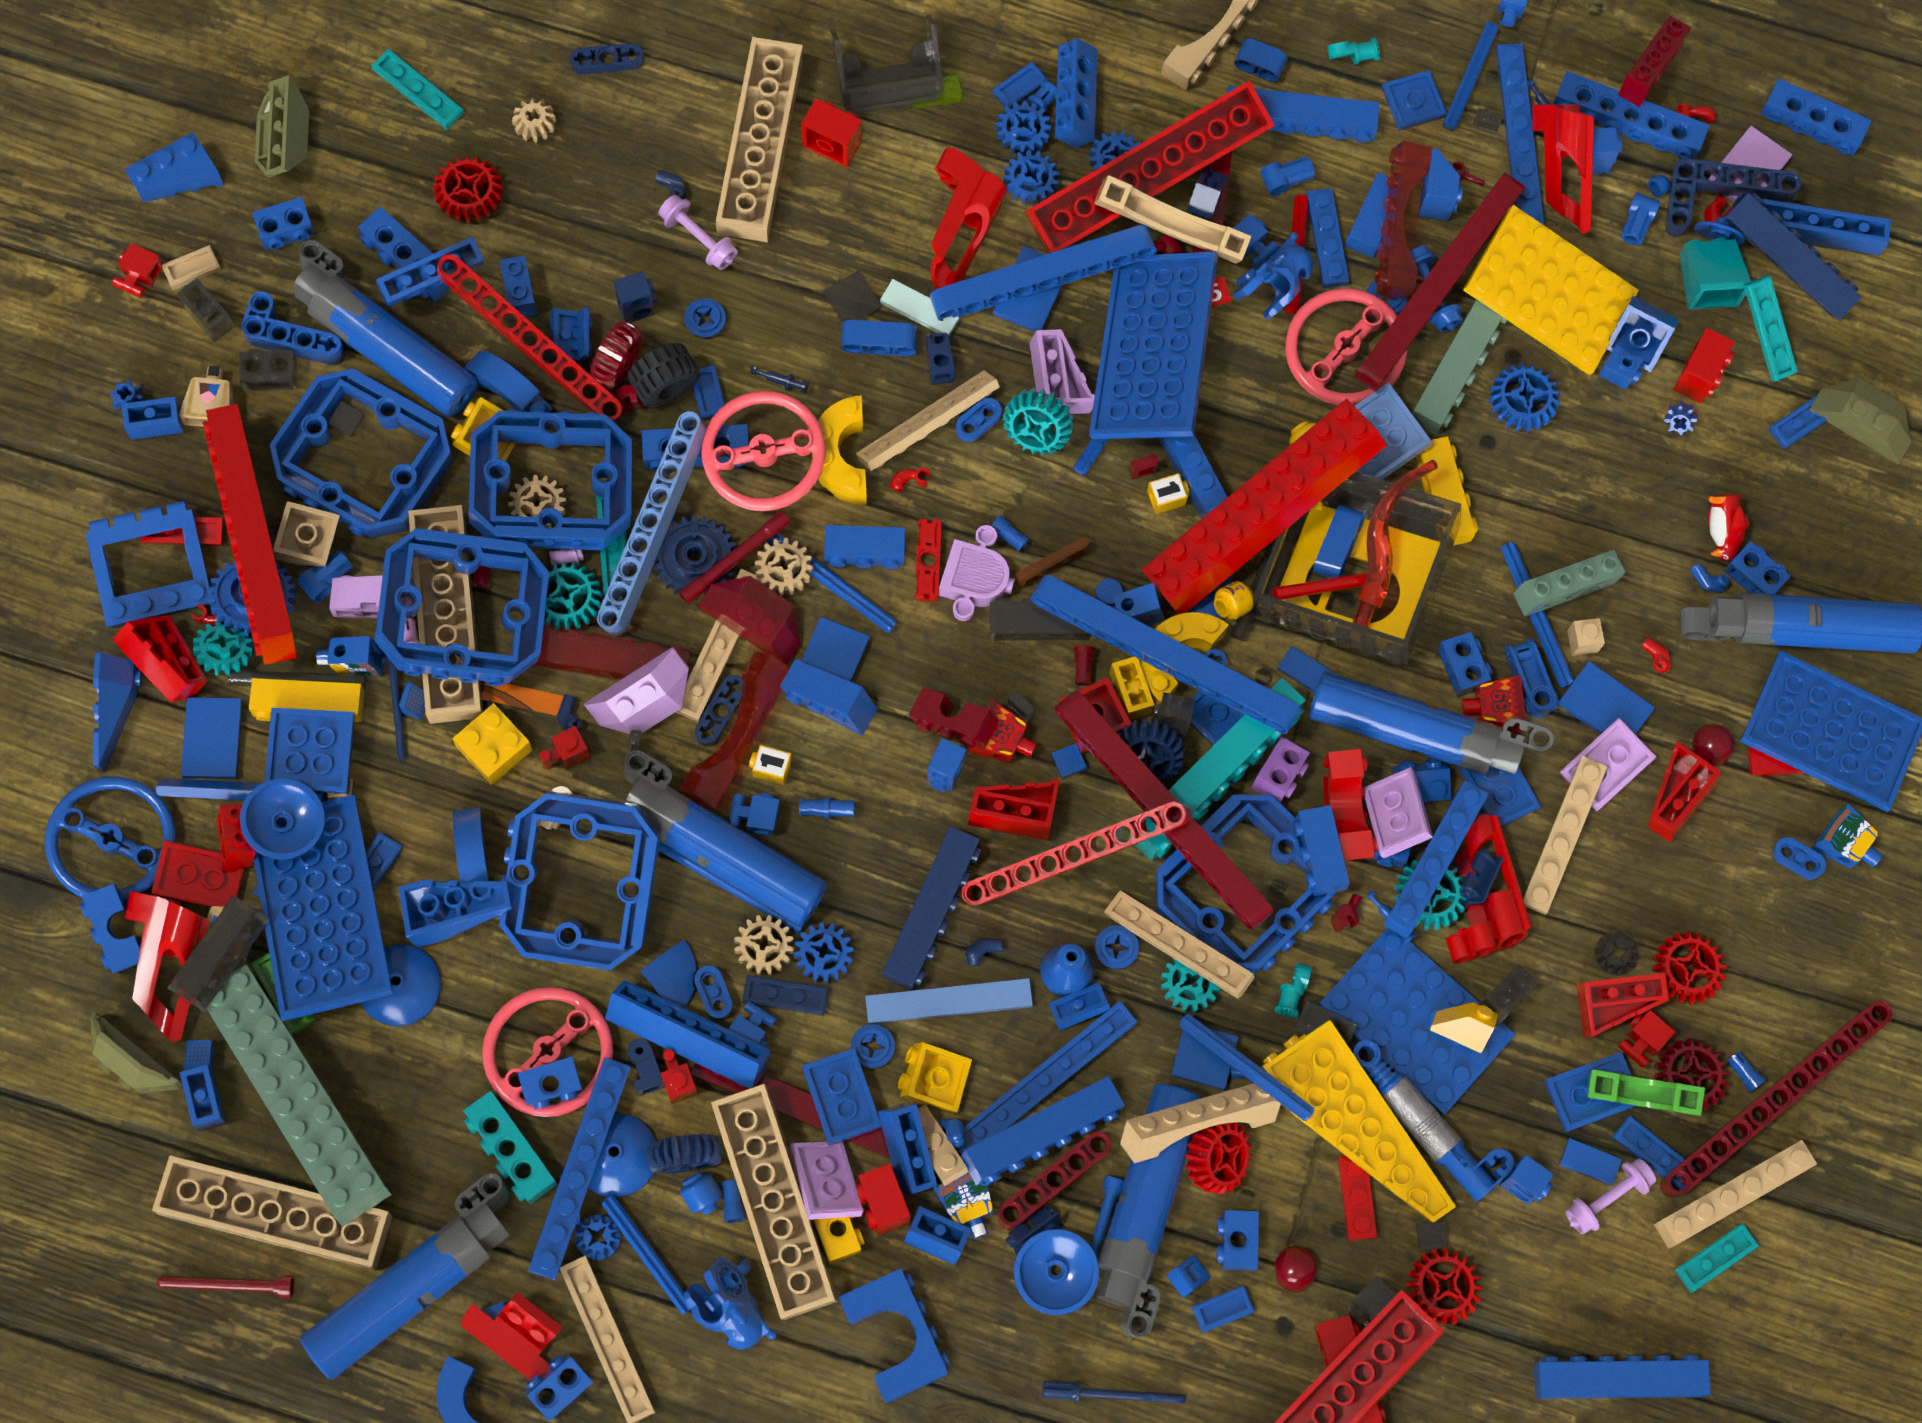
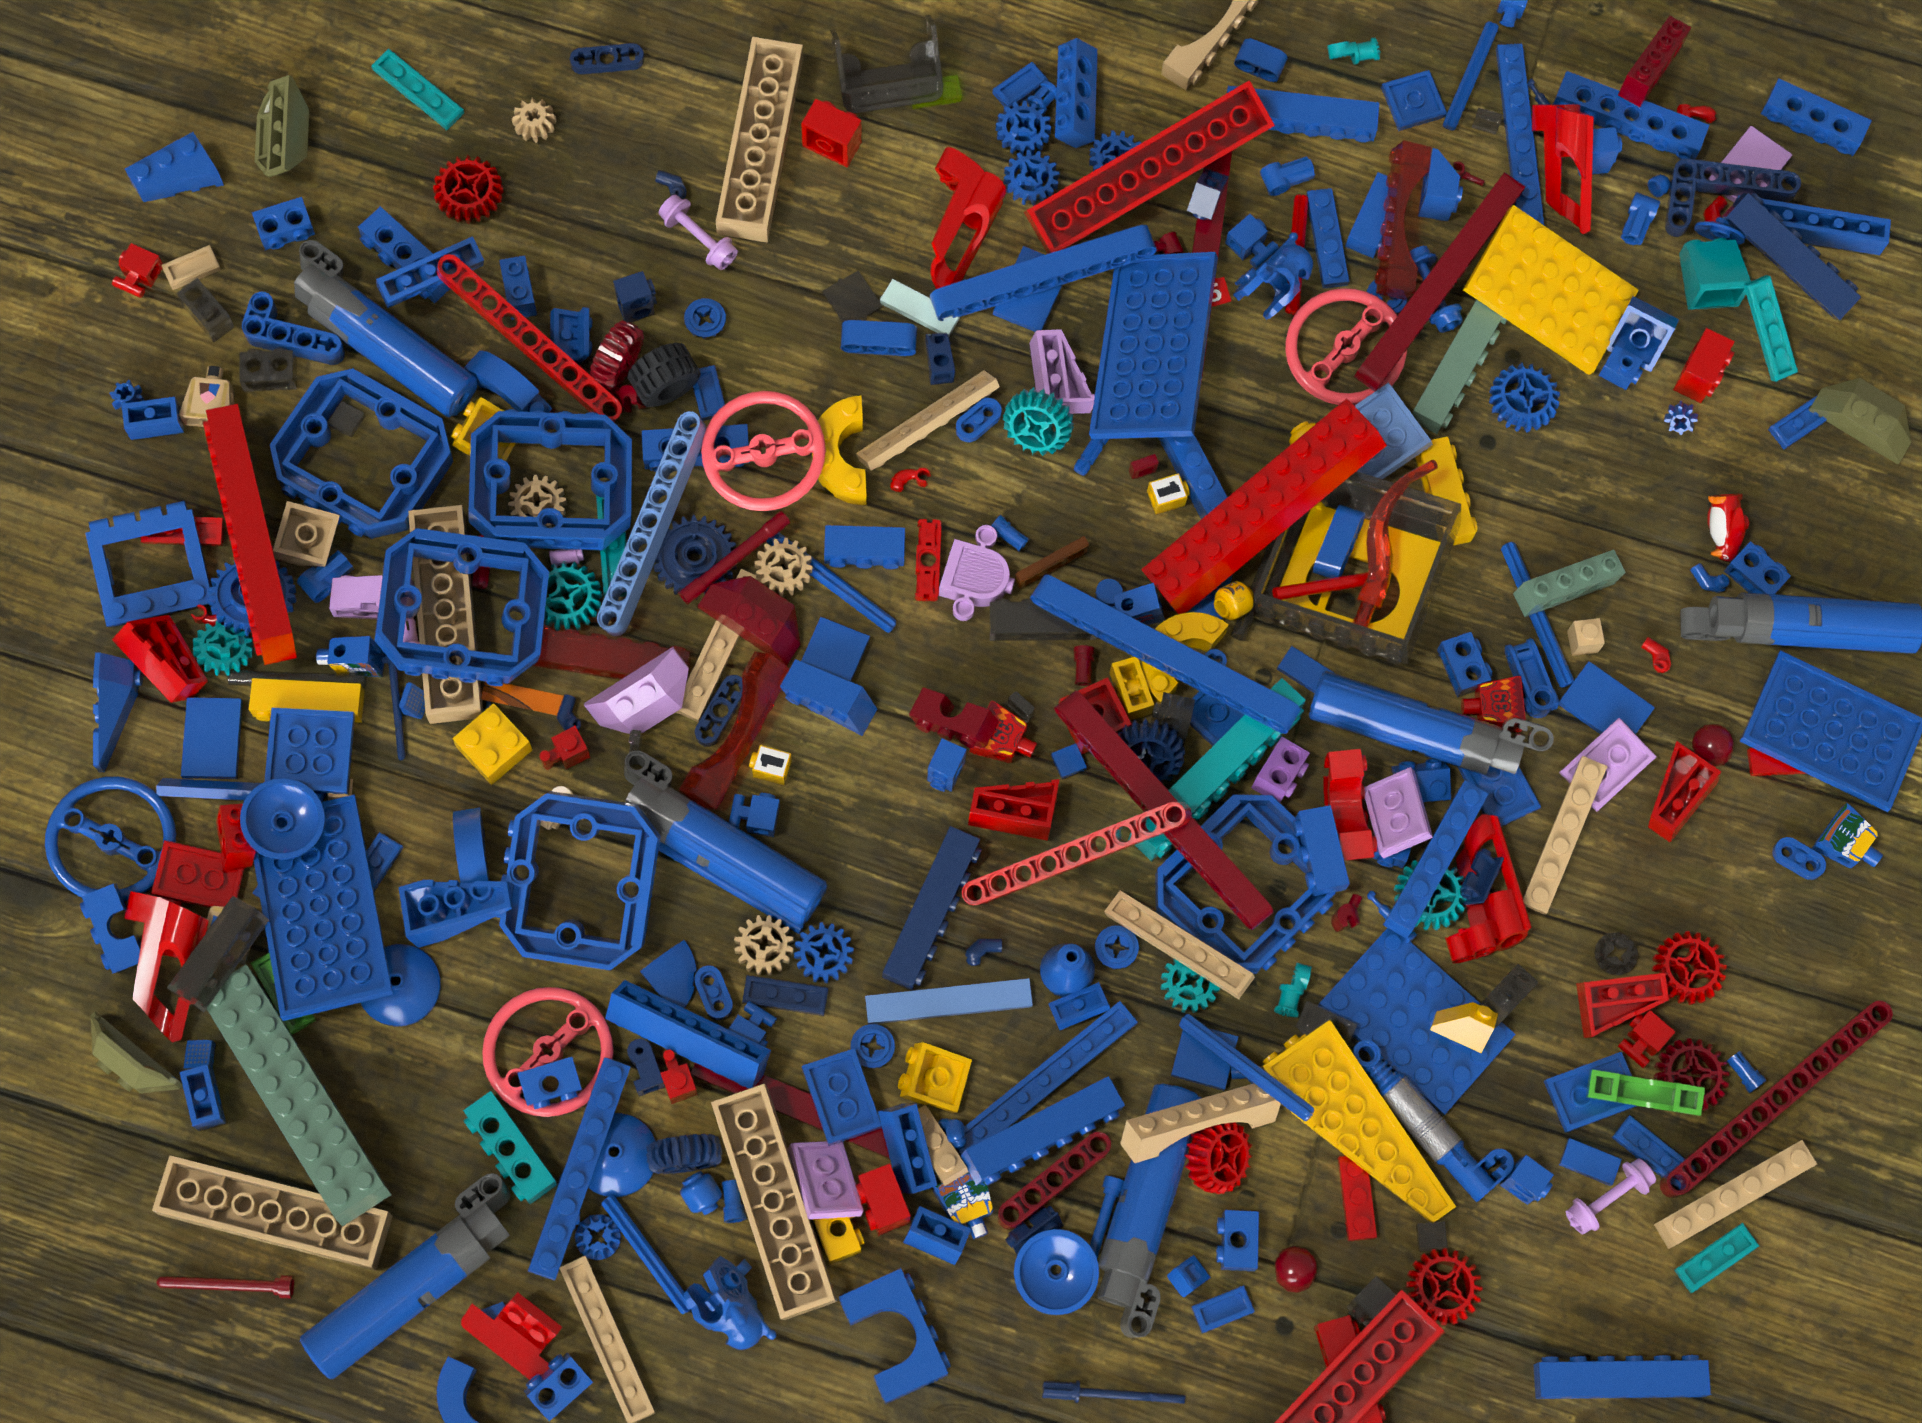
dark blue piece [750,366,809,394] -> none
blue pin [799,797,855,819] -> none
tan arch [1094,175,1252,264] -> none

